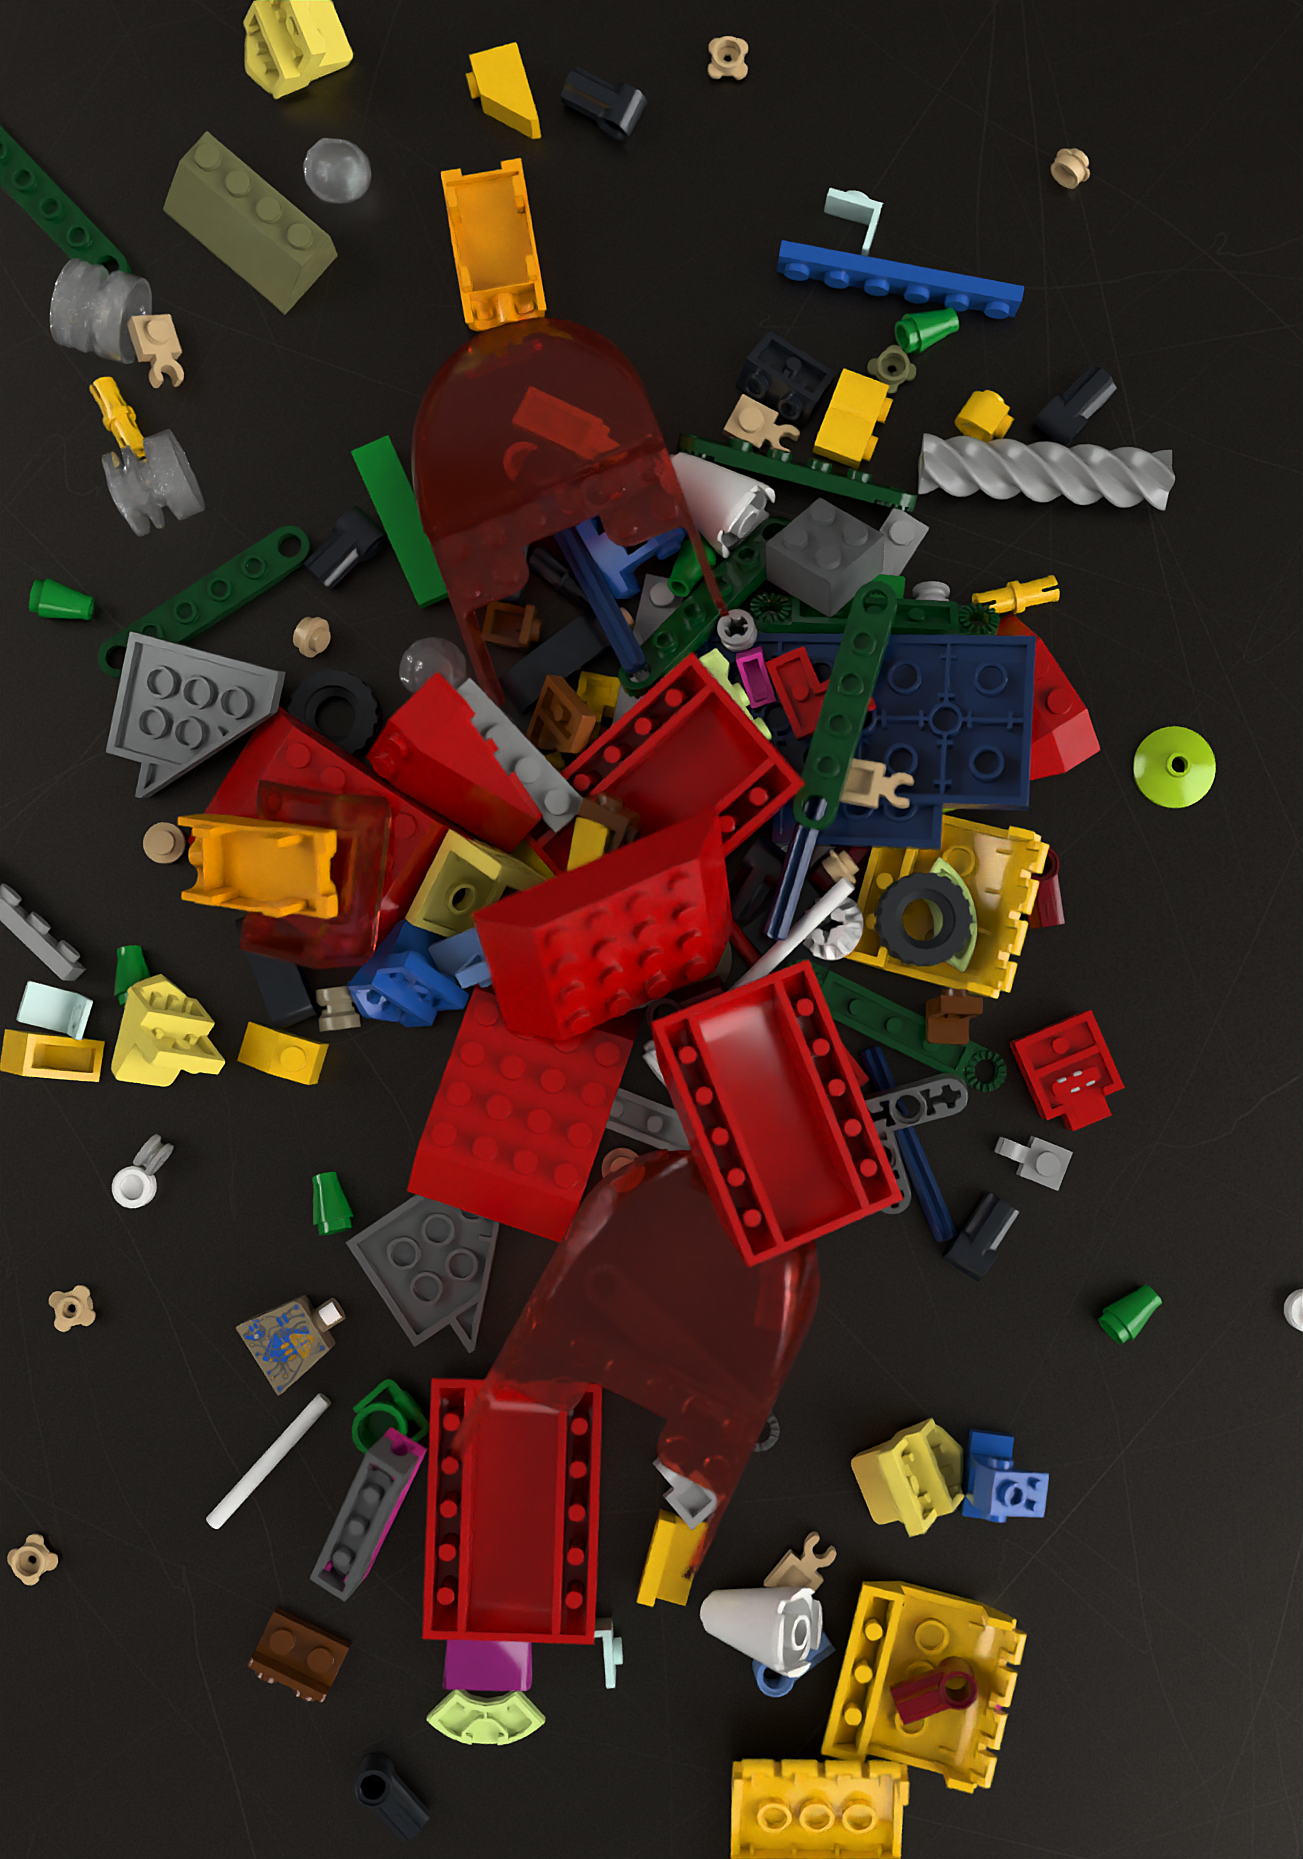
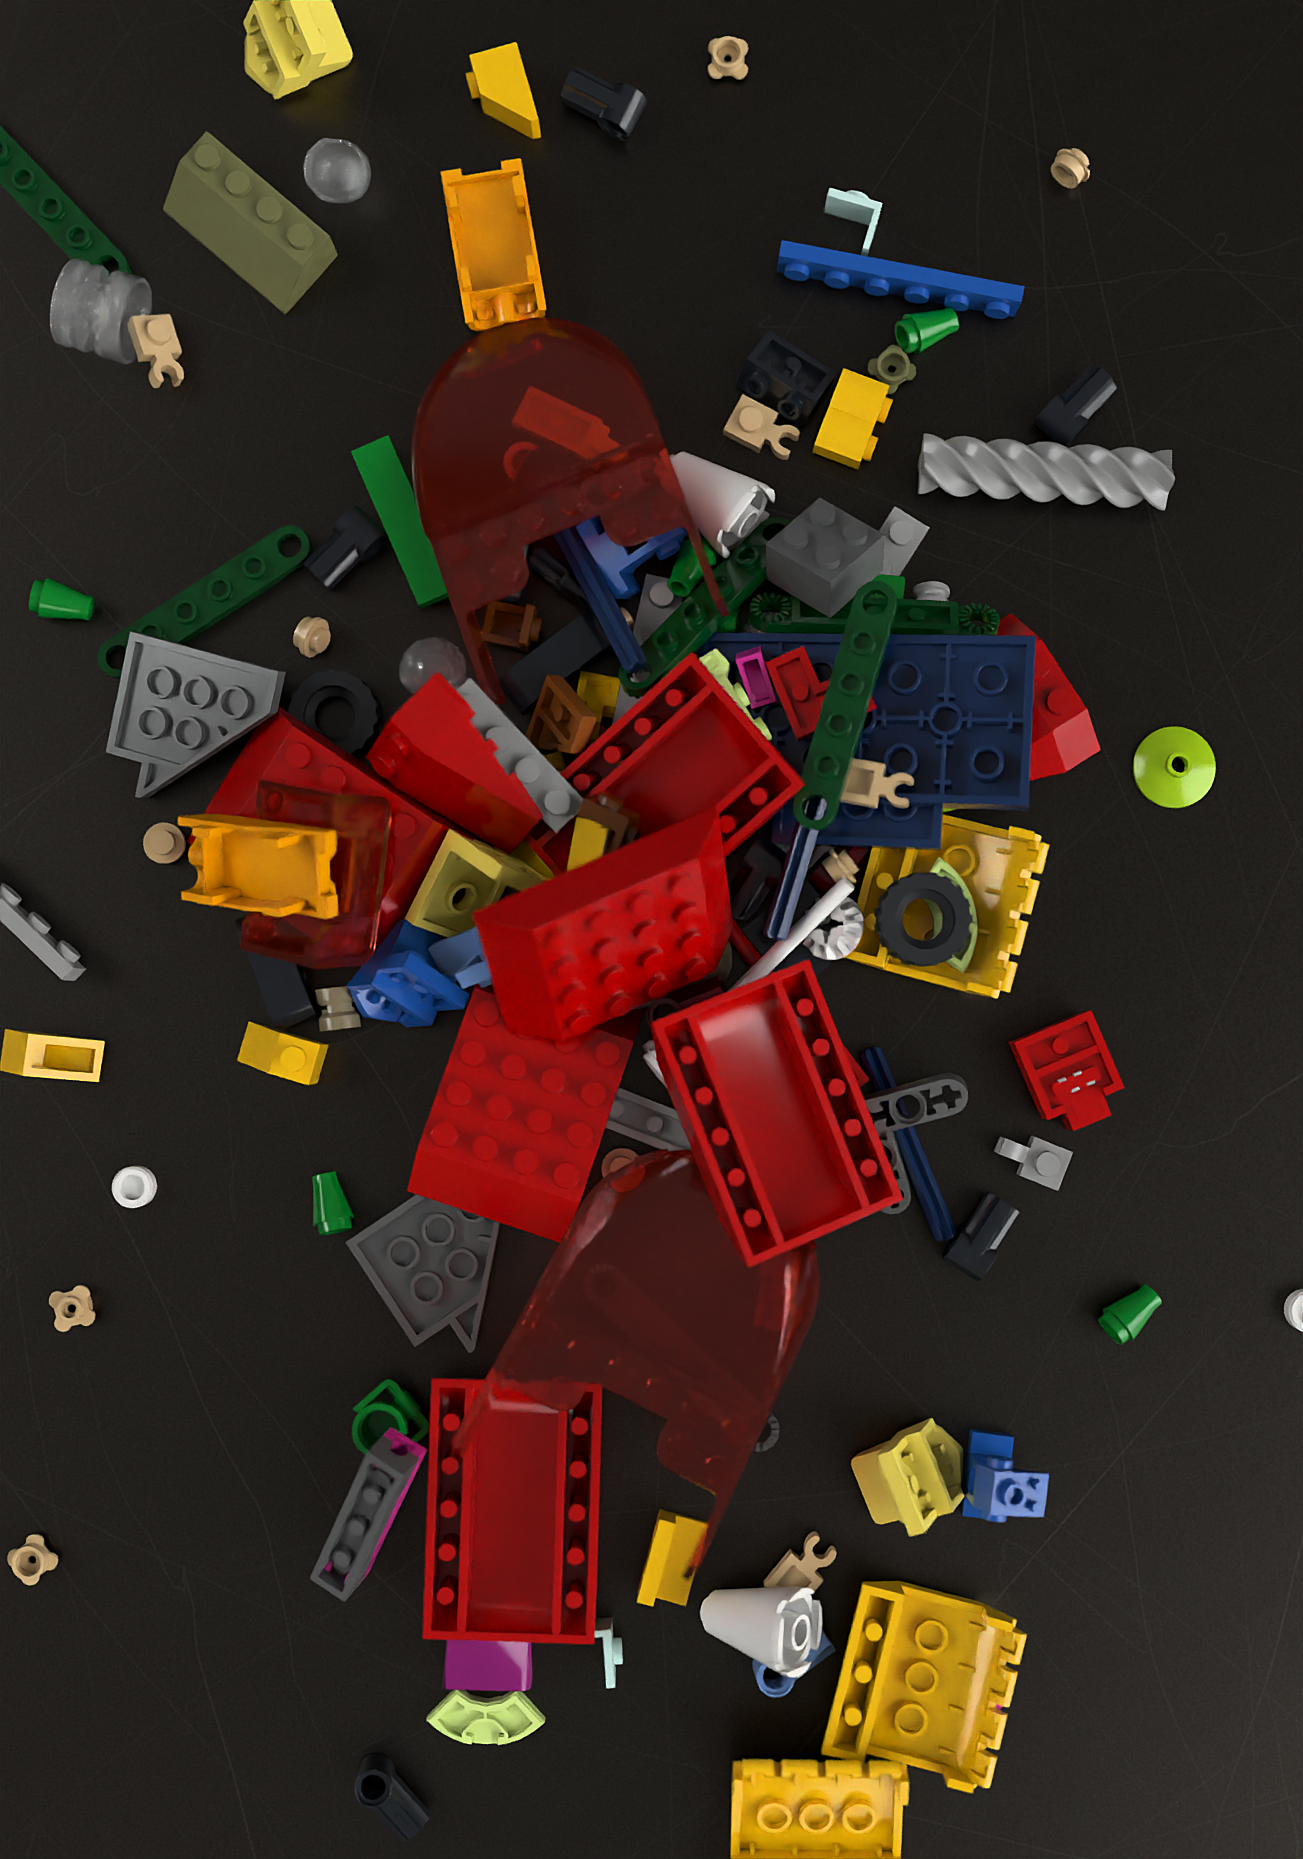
light aqua bracket [16,981,93,1041] -> none
yellow pin [89,376,150,461] -> none
clear wheel [102,428,206,537] -> none
light yellow piece [111,974,226,1087] -> none
green cone [114,945,151,1008] -> none
light grey bush [133,1134,174,1176] -> none
white bar [206,1393,331,1529] -> none
torso [236,1295,346,1396] -> none
reddish brown bracket [247,1607,351,1702] -> none
light grey plate [652,1451,724,1530] -> none
dark green plate [676,433,918,512] -> none
light grey bush [717,609,757,652] -> none
dark green plate [781,958,1007,1092] -> none
dark red piece [889,1656,978,1725] -> none
reddish brown bracket [926,989,982,1045] -> none
yellow plate [955,390,1014,443] -> none
yellow pin [972,575,1059,614] -> none
dark red piece [1025,848,1065,929] -> none

